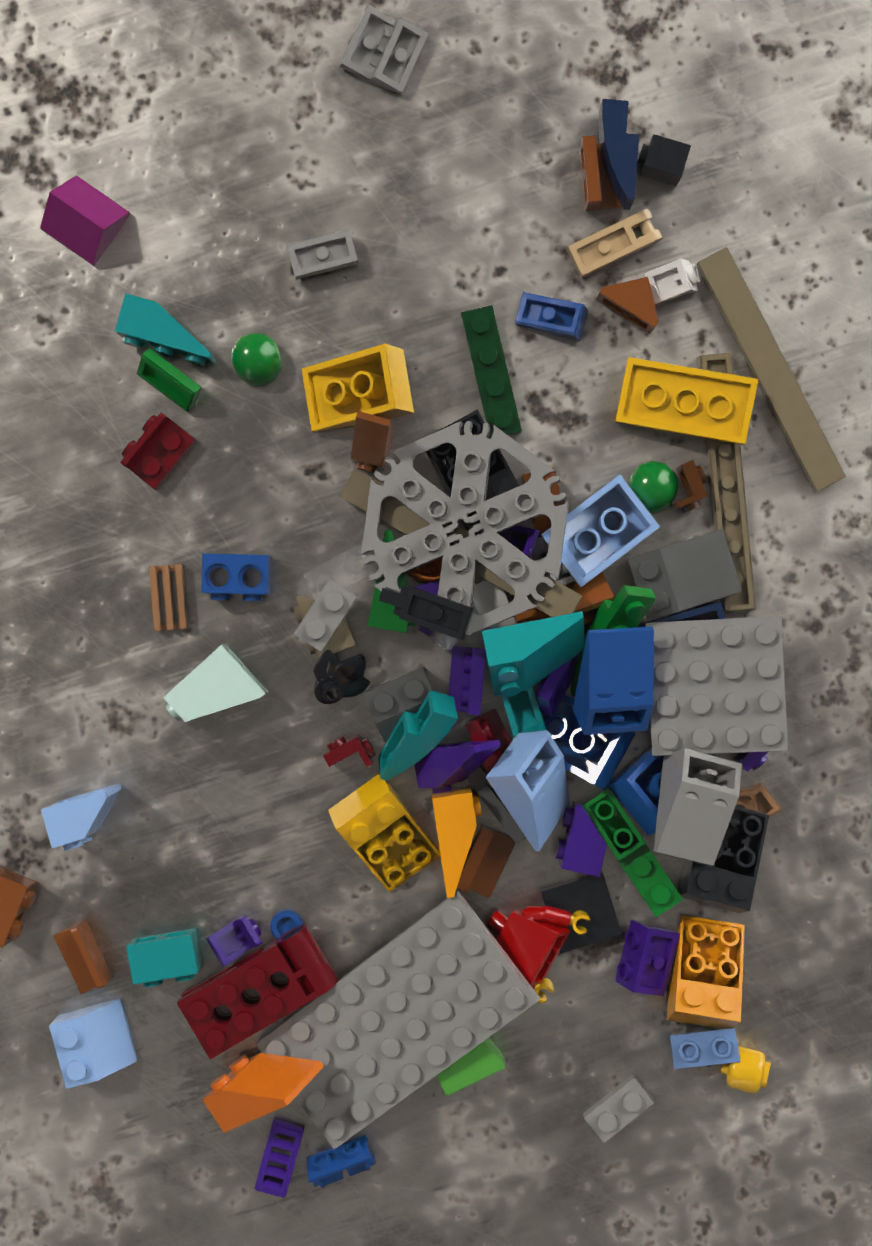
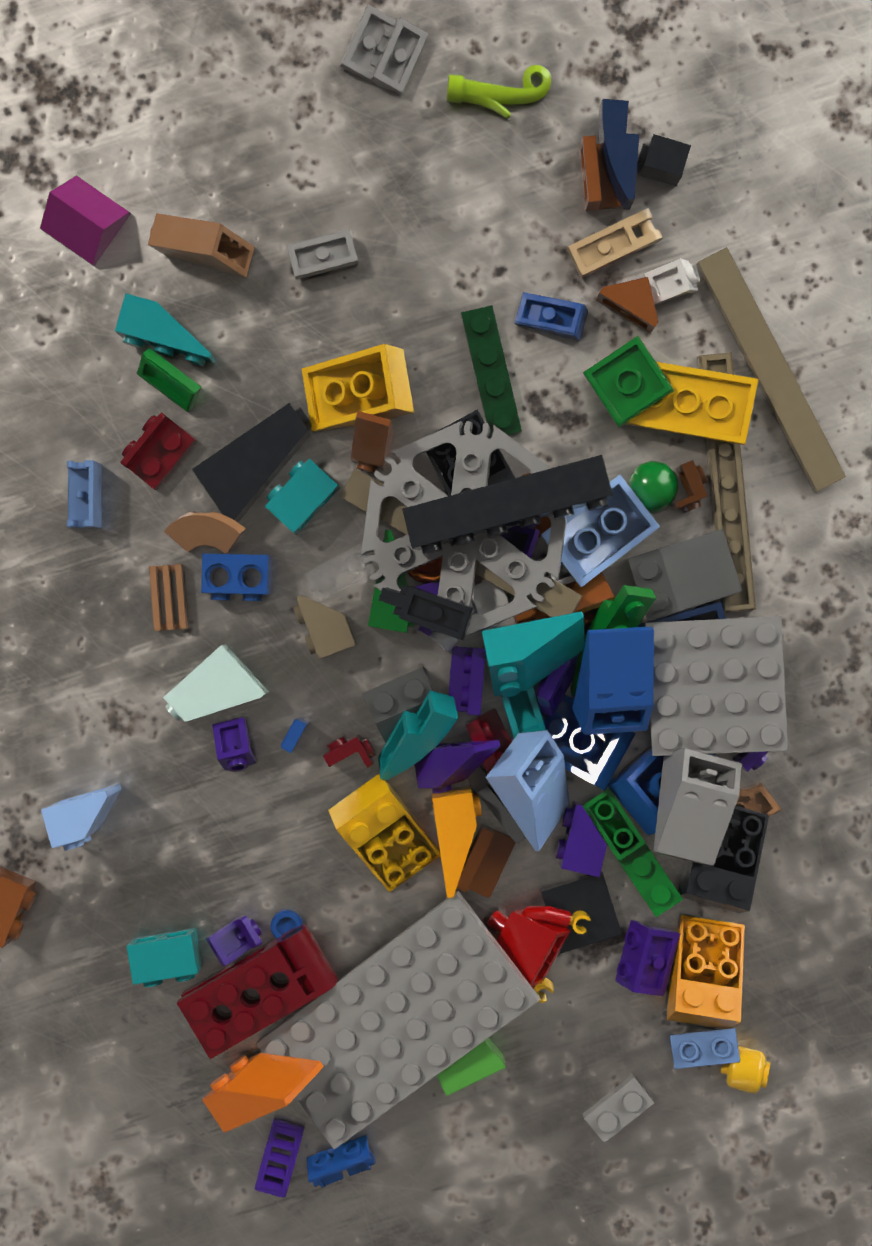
light blue slope [49,998,138,1089] -> none
dark orange panel [53,919,113,994] -> none
green hair [231,333,282,386] -> none
light grey plate [294,579,358,652] -> none
black plate [313,650,370,704] -> none
none -> medium blue hinge [67,460,102,529]
none -> medium nougat slope [148,213,255,278]
none -> medium nougat tile [164,511,246,554]
none -> black slope [192,403,311,522]
none -> dark purple bracket [212,717,256,772]
none -> teal brick [265,458,340,535]
none -> blue tile [280,717,309,753]
none -> black brick [402,455,614,554]
none -> lime plant [446,65,552,119]
none -> green tile [583,336,674,428]

